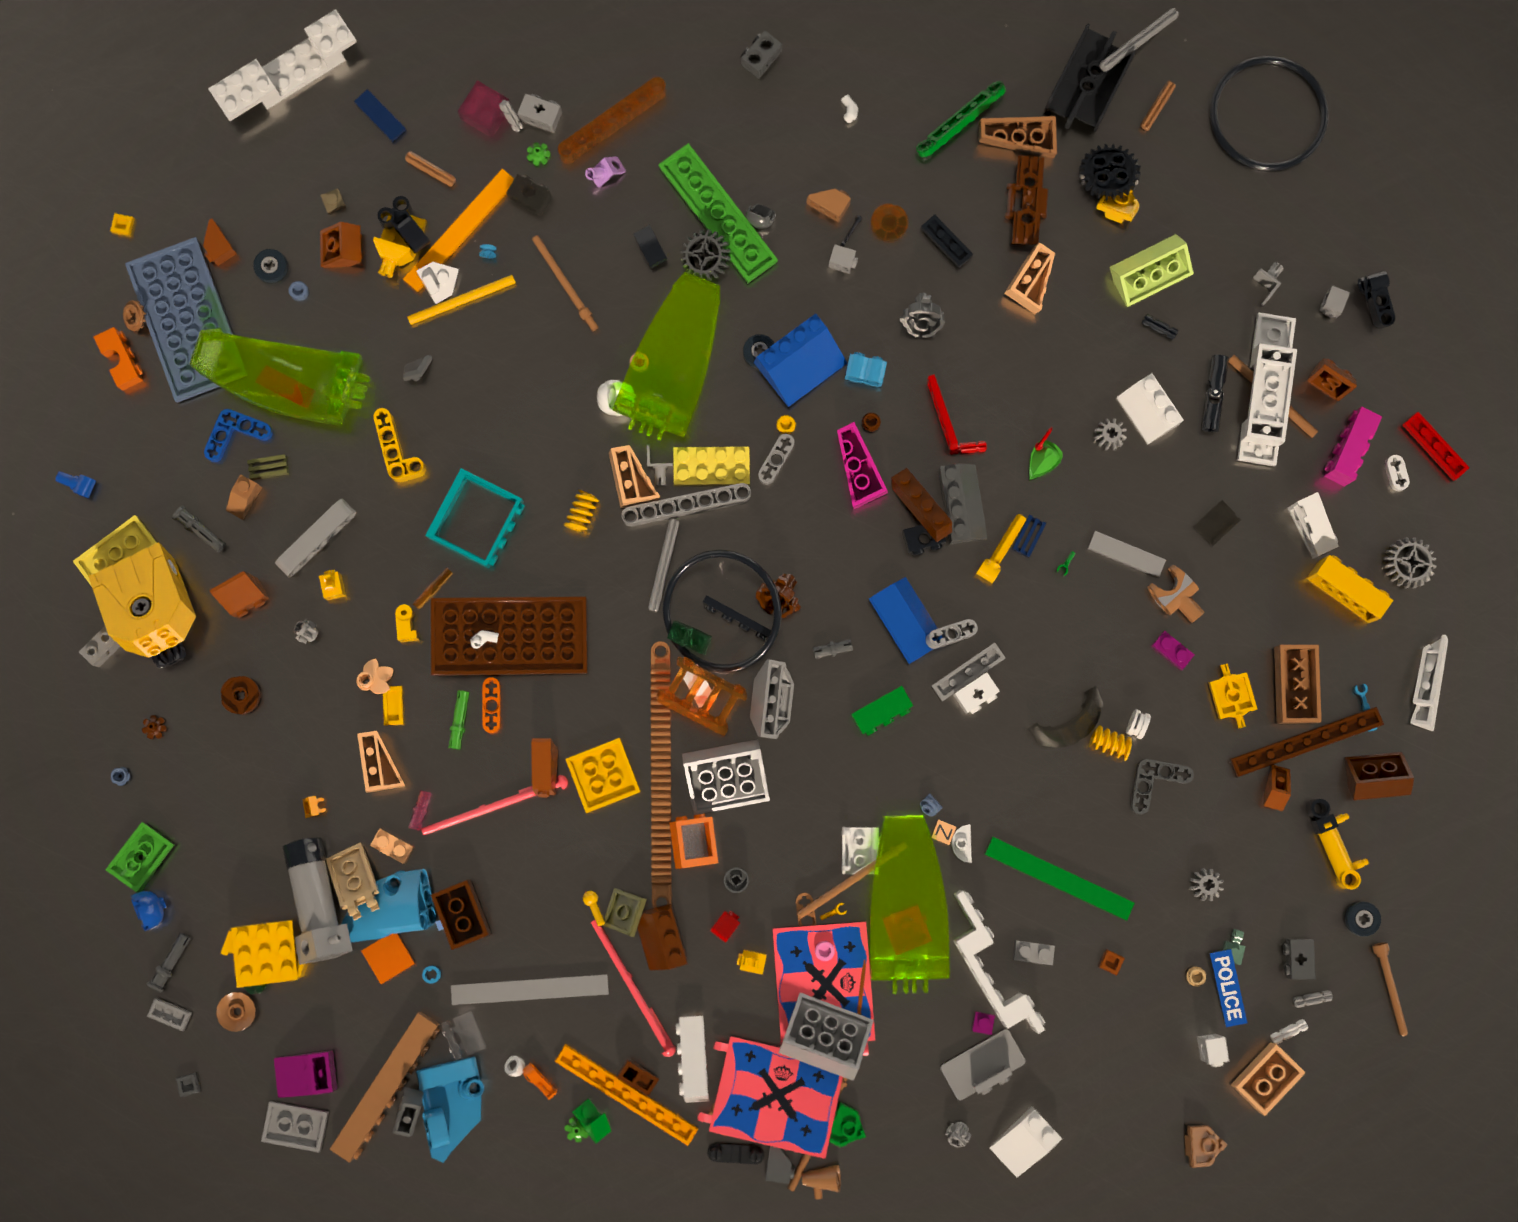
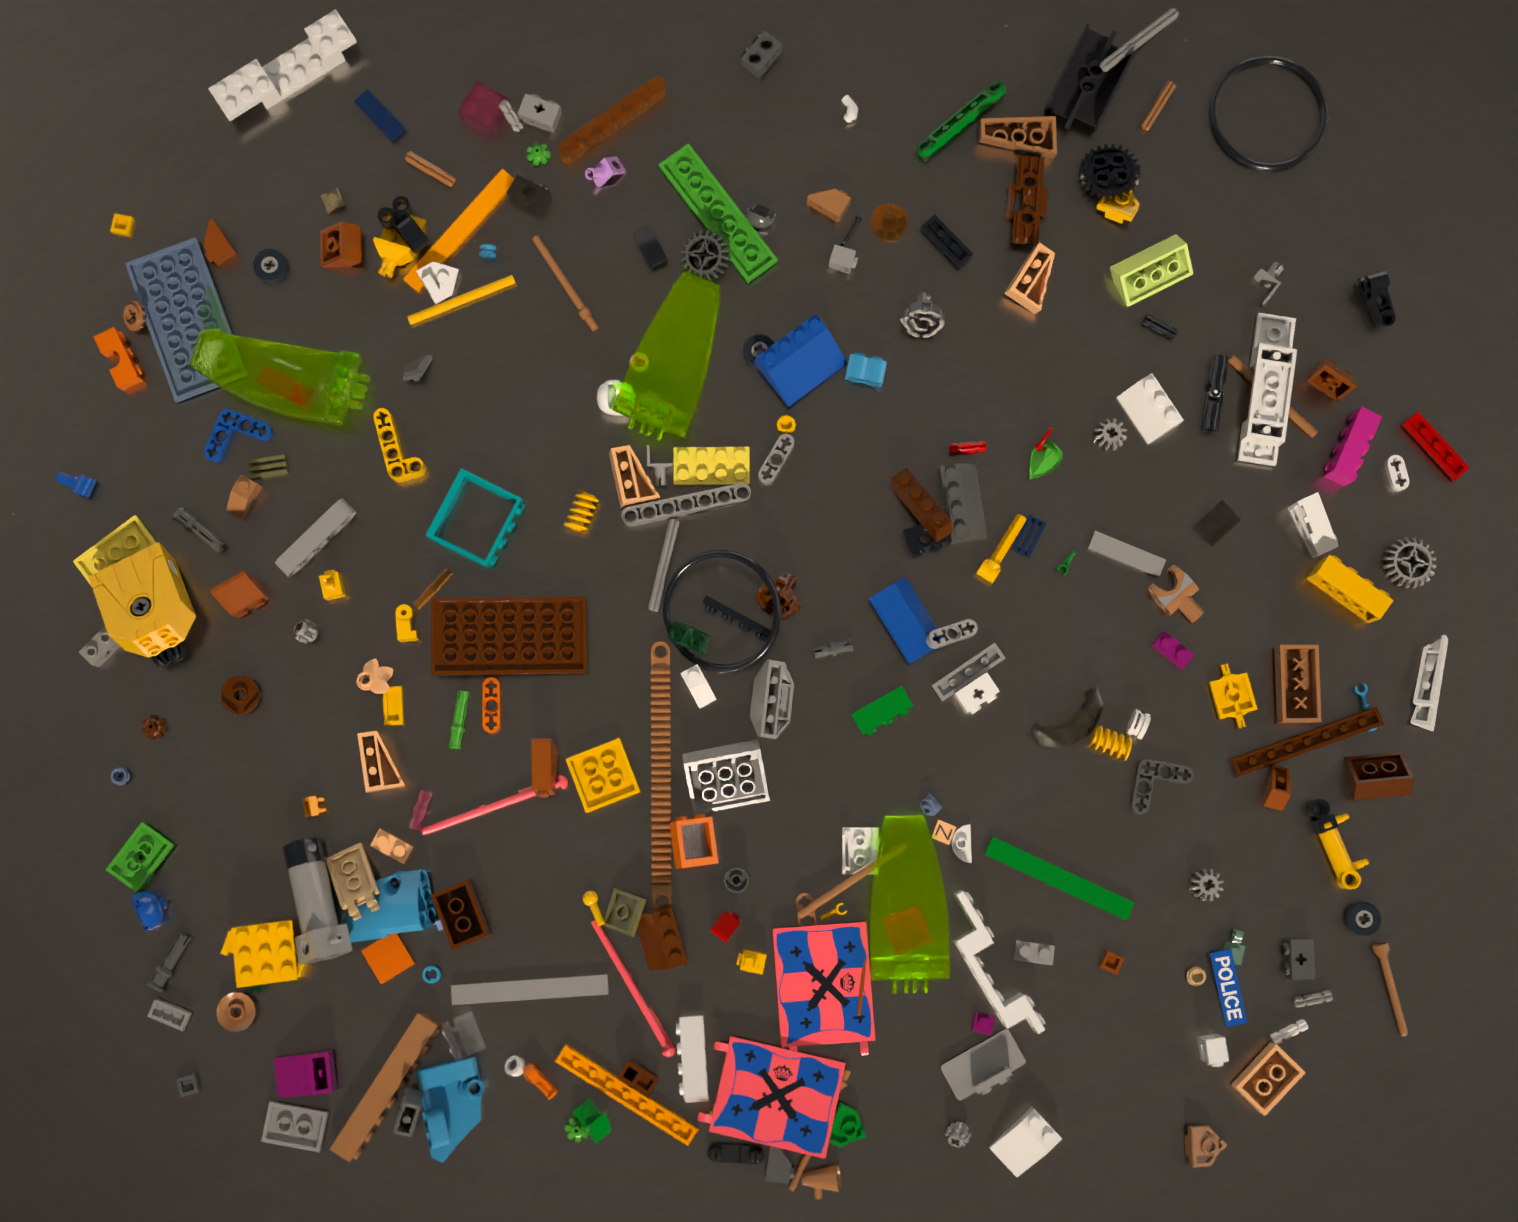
sand blue tile [289,281,309,301] -> none
white arm [471,630,499,649] -> none
clear orange fence [656,657,747,736] -> none
light grey slope [779,993,874,1081] -> none
bright pink tile [815,941,835,961] -> none
dark pink wedge [837,422,888,509] -> none
reddish brown plate [862,413,881,432] -> none
red tile [927,374,958,451] -> none
light grey brick [1319,286,1350,318] -> none

